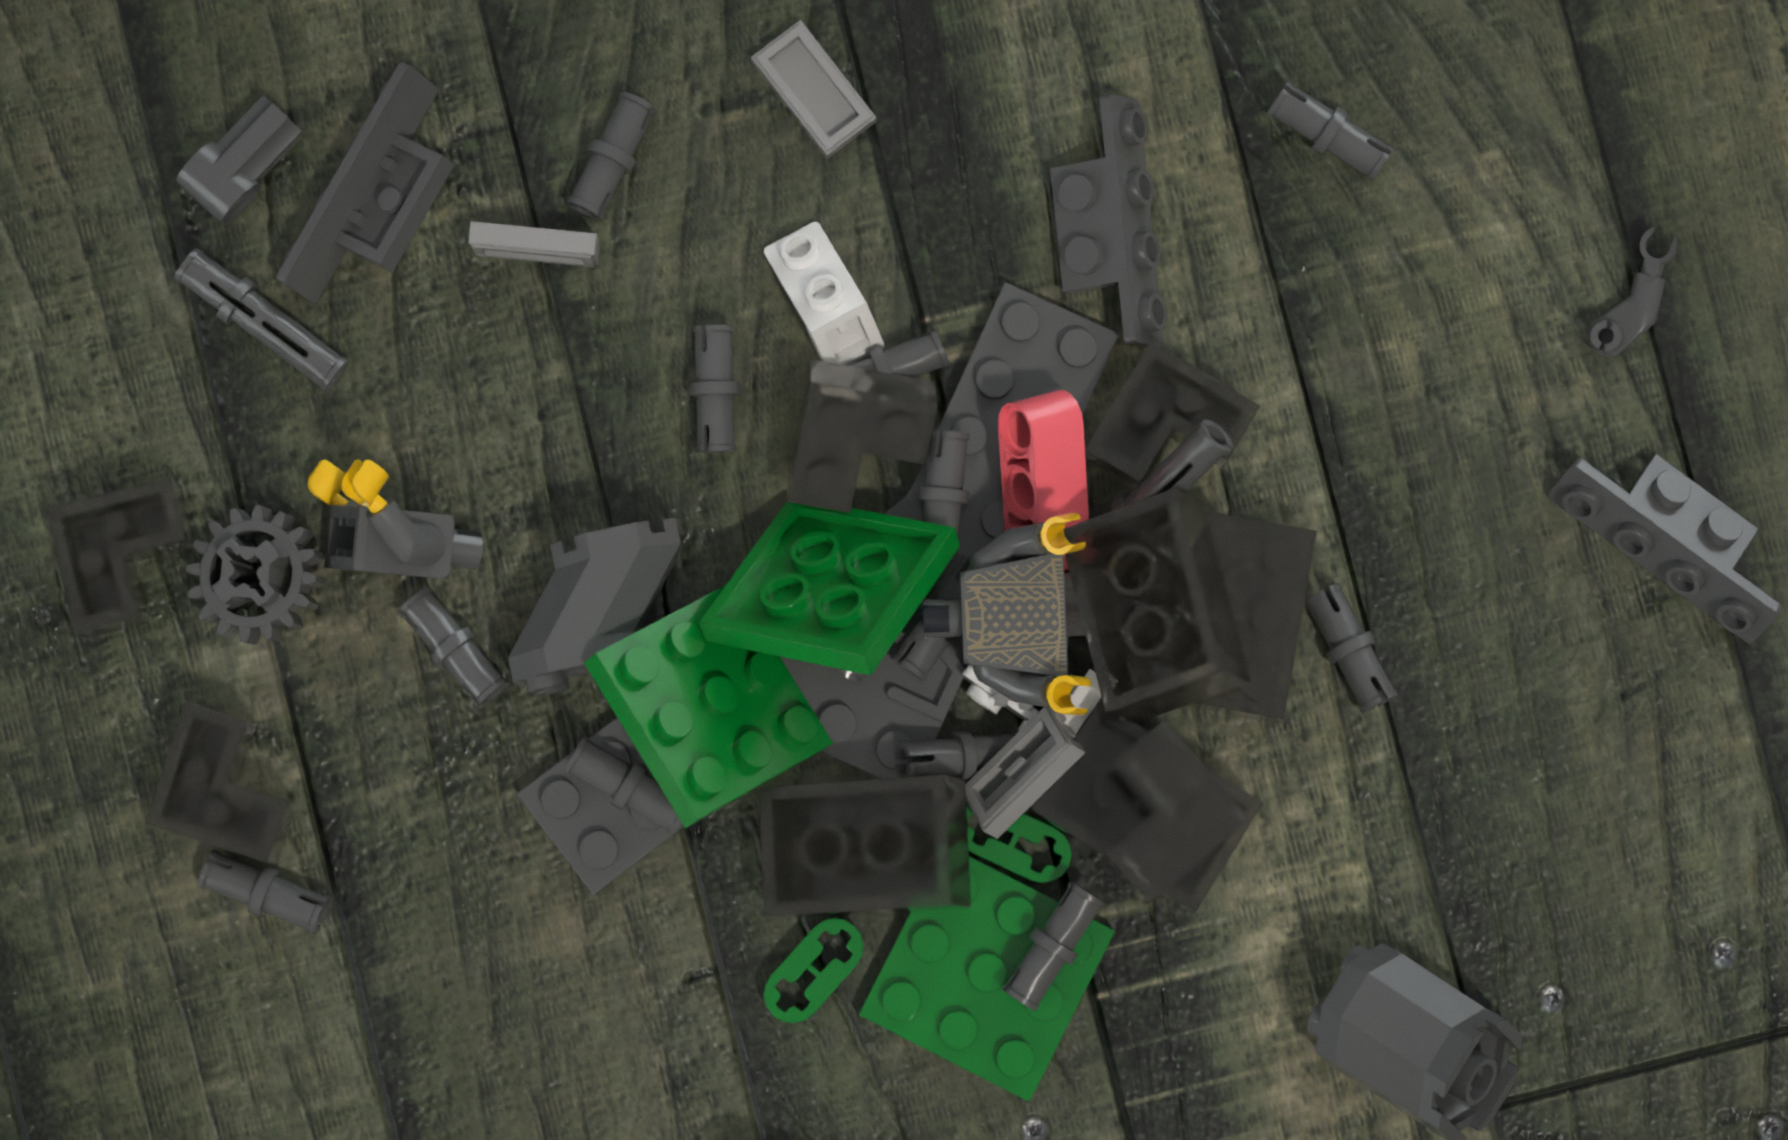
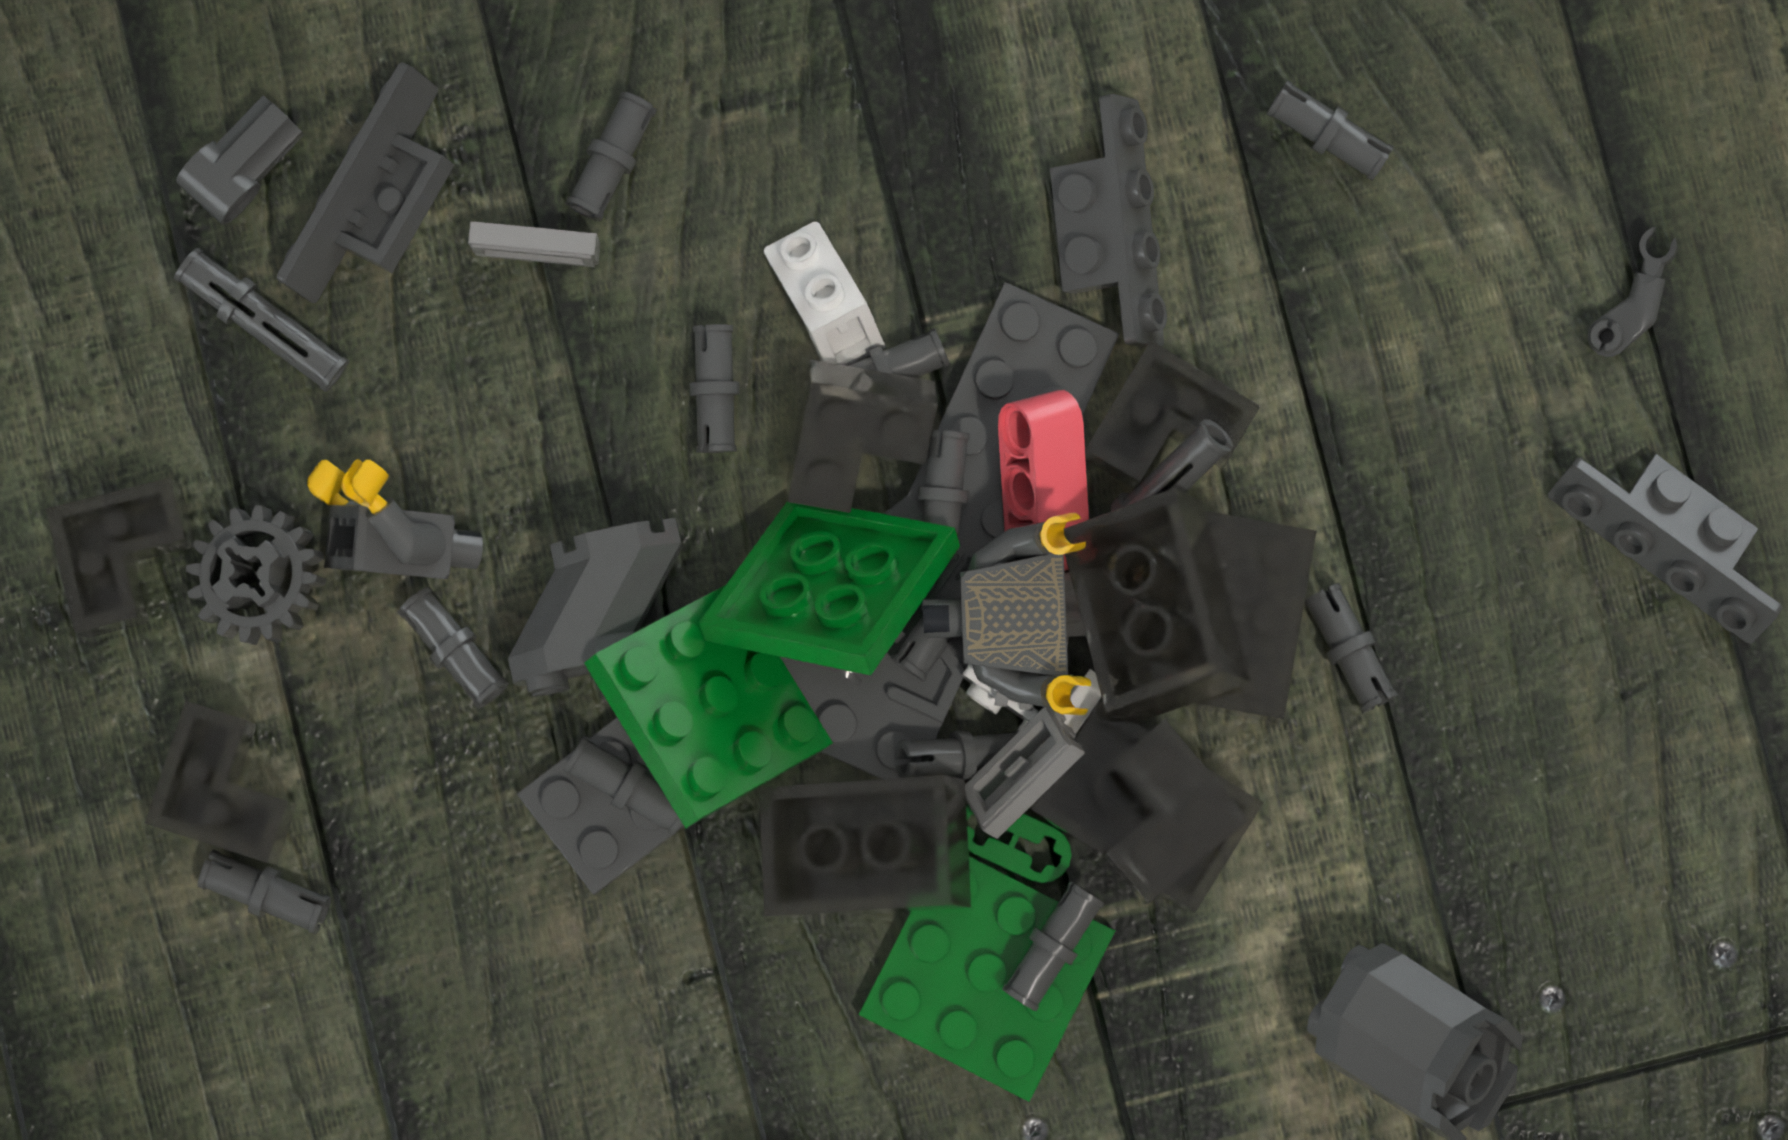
light grey tile [751,20,877,159] -> none
green beam [764,918,864,1023] -> none

